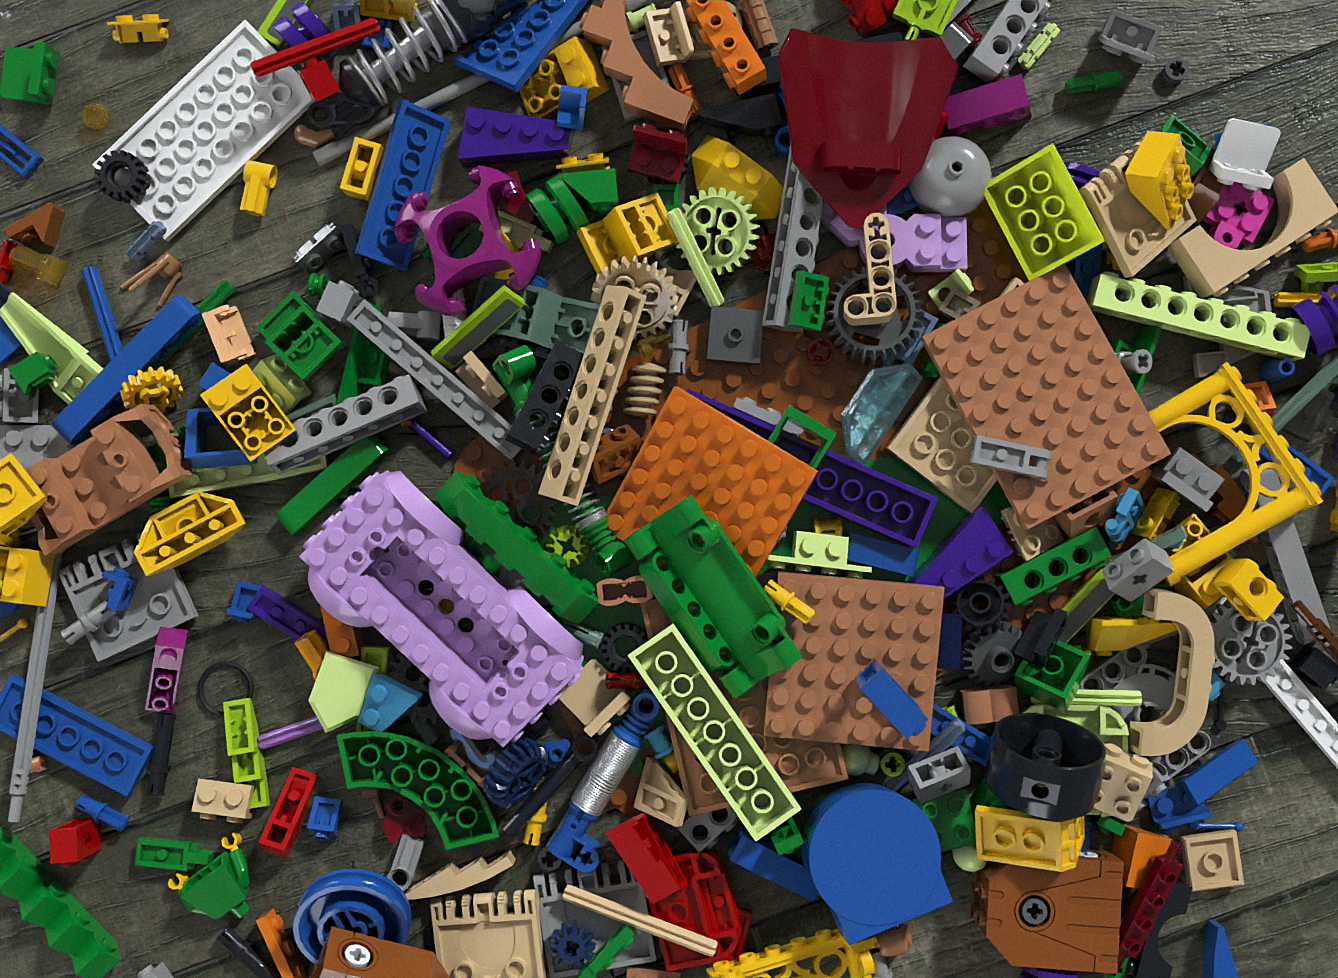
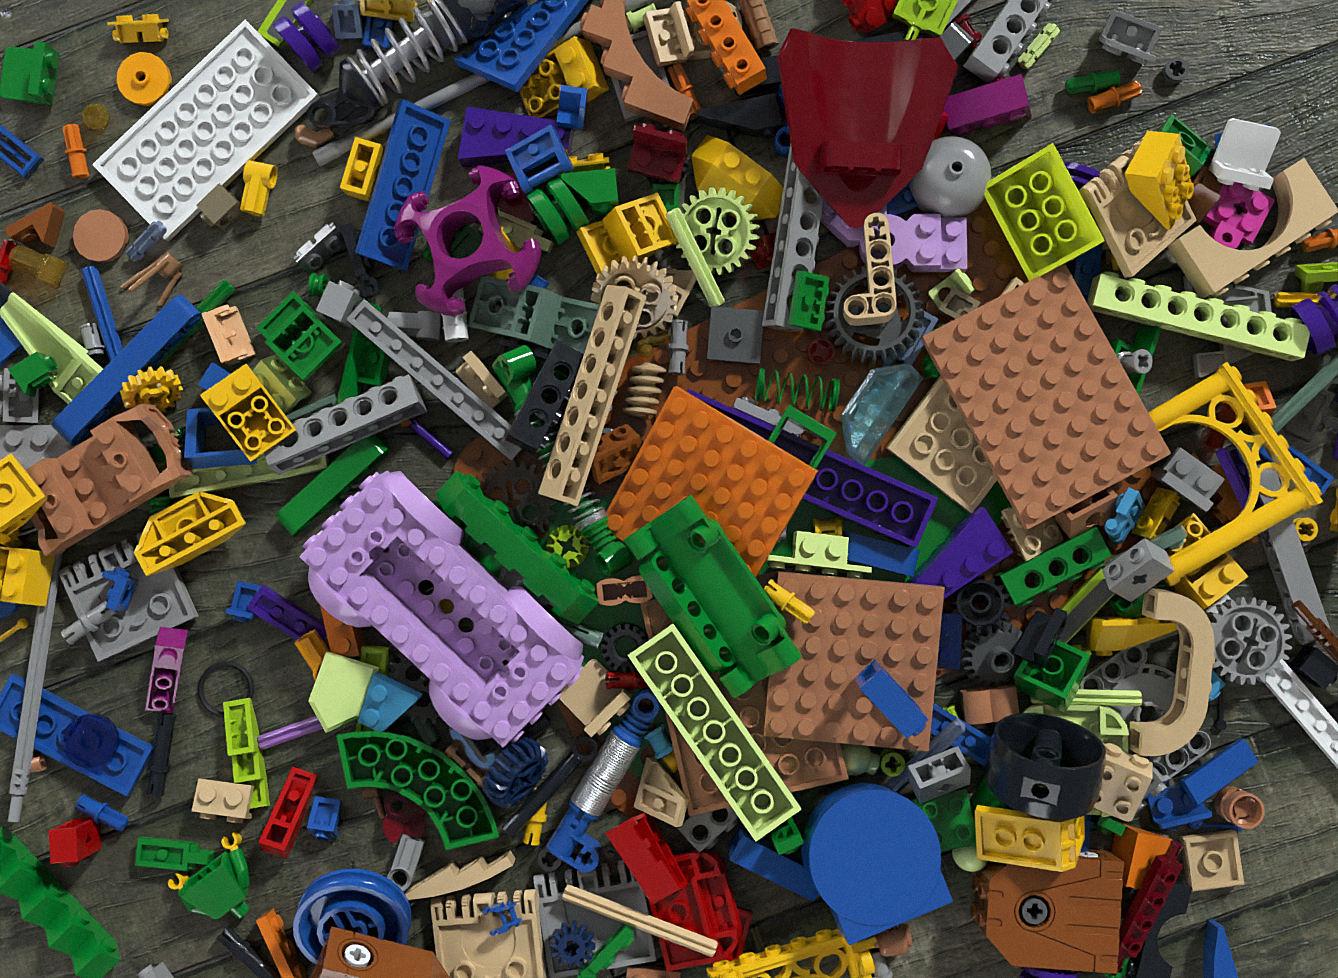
black tyre [94,150,151,203] -> none
red axle [250,18,380,77] -> none
red brick [297,56,340,102] -> none
tile [431,285,525,369] -> none
blue plate [544,739,570,767] -> none
light grey plate [970,435,1052,480] -> none
yellow brick [1212,559,1284,621] -> none
blue cone [1260,358,1295,384] -> none
none -> orange axle [63,124,90,179]
none -> clear blue tile [63,713,119,768]
none -> nougat tile [73,209,129,263]
none -> light grey pin [79,323,105,359]
none -> light orange plate [116,52,172,107]
none -> dark tan brick [196,183,242,230]
none -> blue piece [482,901,522,936]
none -> blue plate [505,124,574,195]
none -> green piece [755,368,840,413]
none -> orange axle [1087,81,1142,114]
none -> clear red axle [1205,403,1236,450]
none -> nougat wheel [1214,786,1265,829]
none -> dark purple tile [1215,444,1264,512]
none -> yellow bush [1293,517,1318,541]

